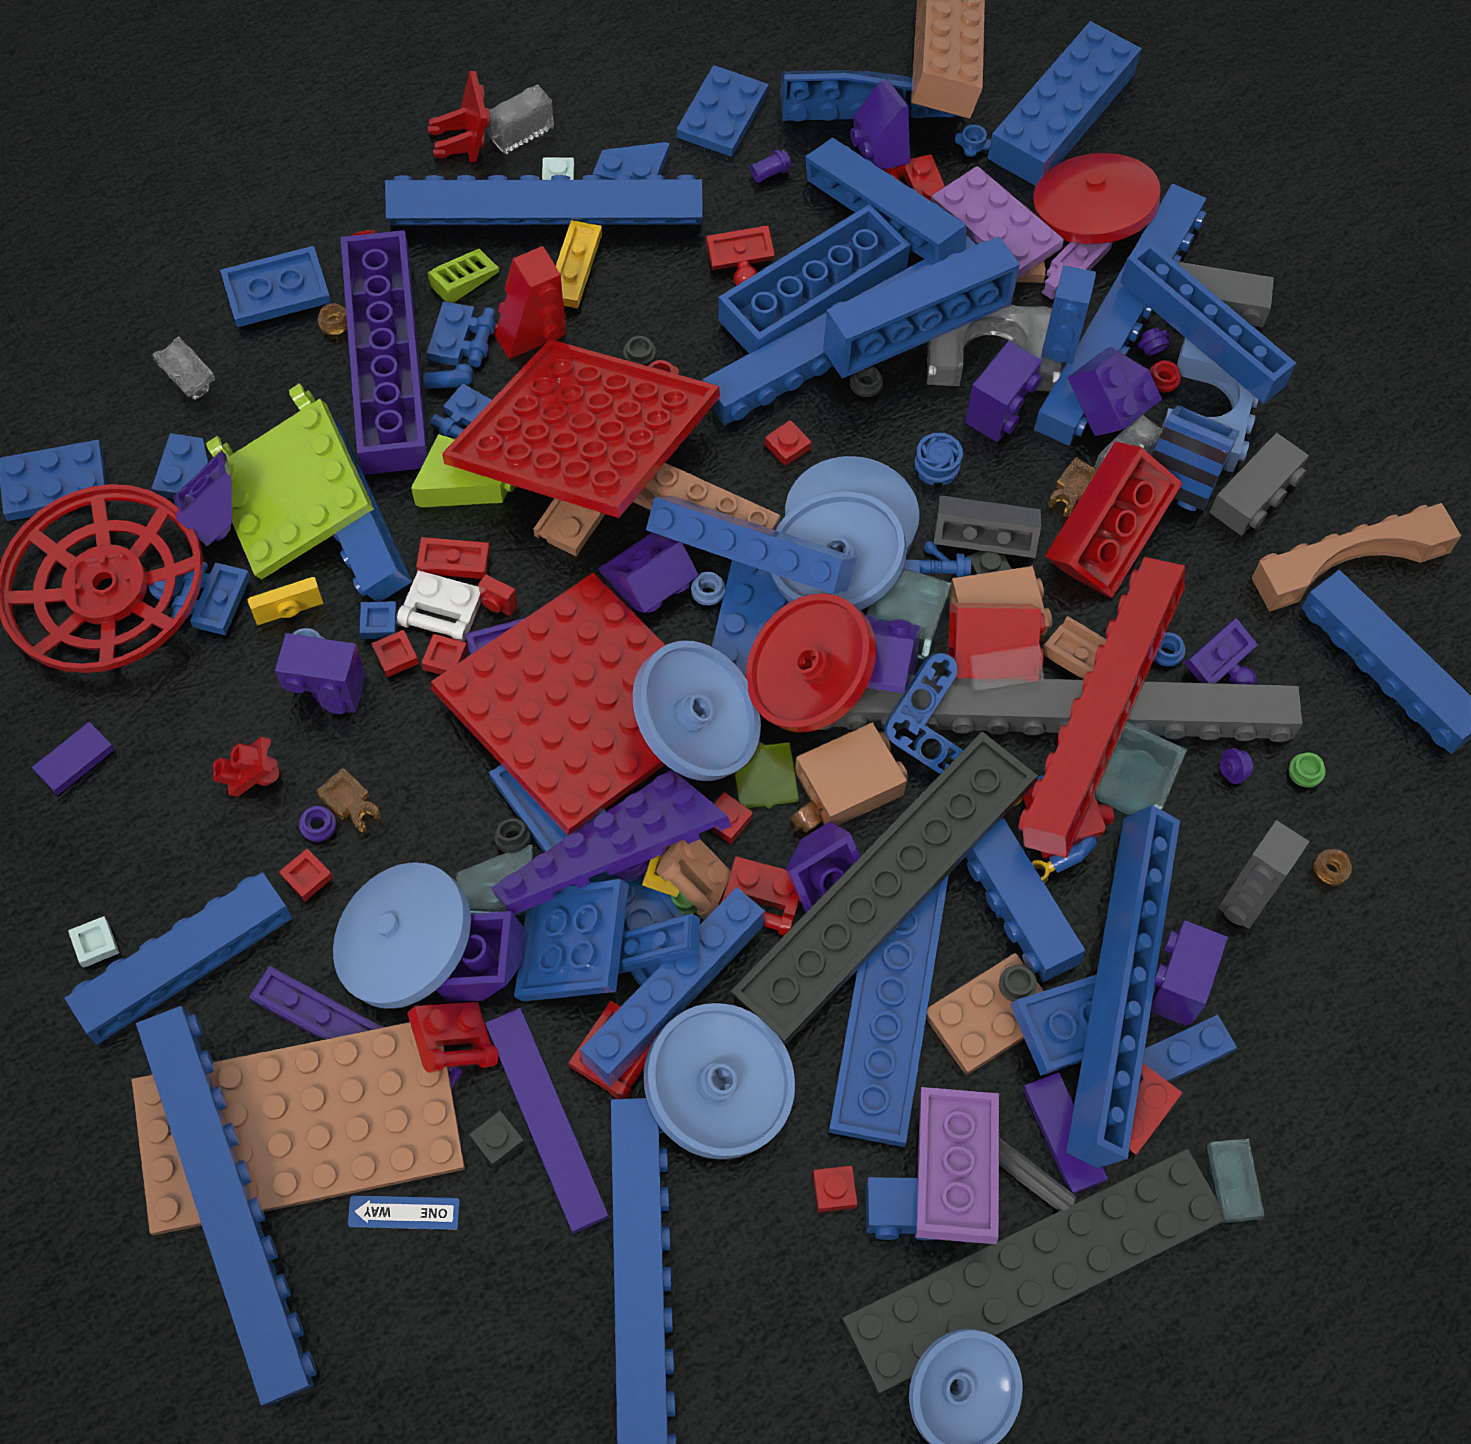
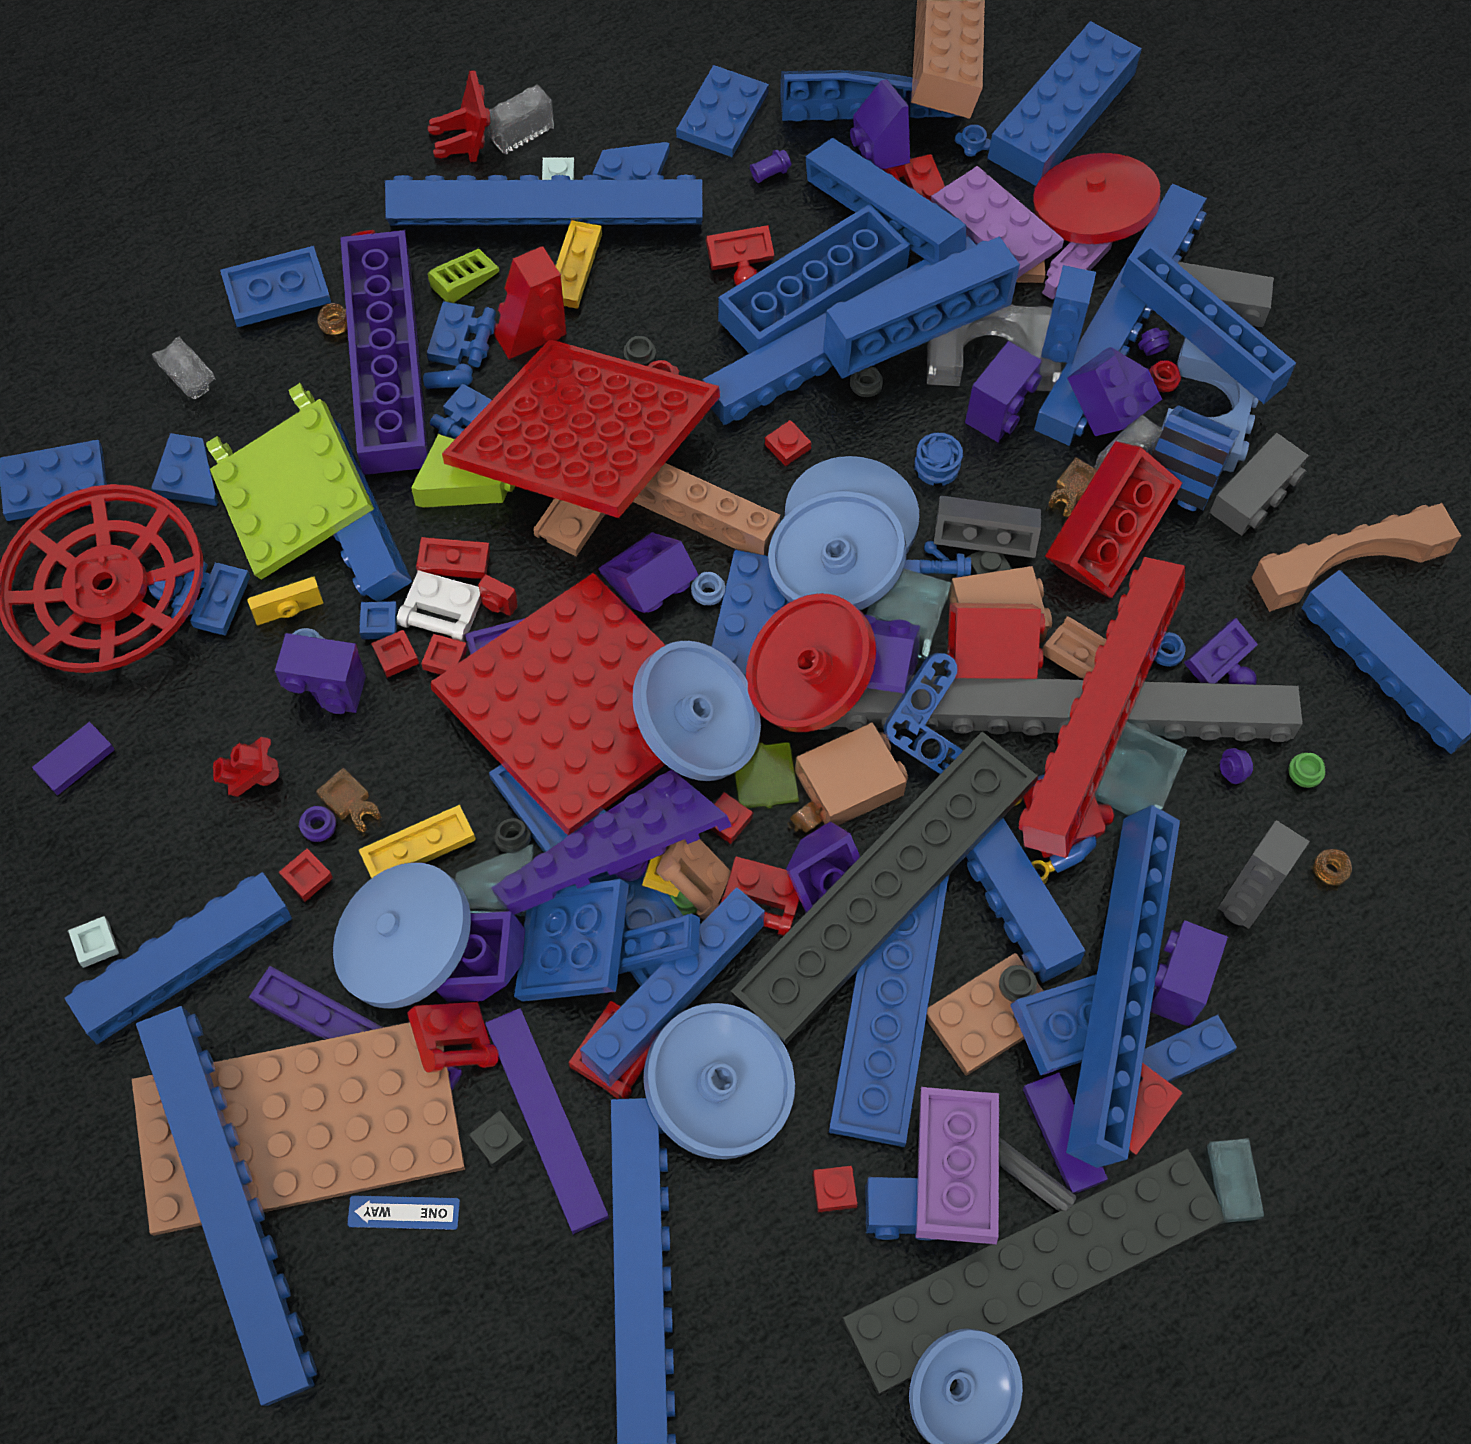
dark purple slope [173,450,232,547] -> none
blue brick [646,496,857,594] -> none
clear tile [968,644,1044,691] -> none
none -> yellow plate [359,805,475,879]

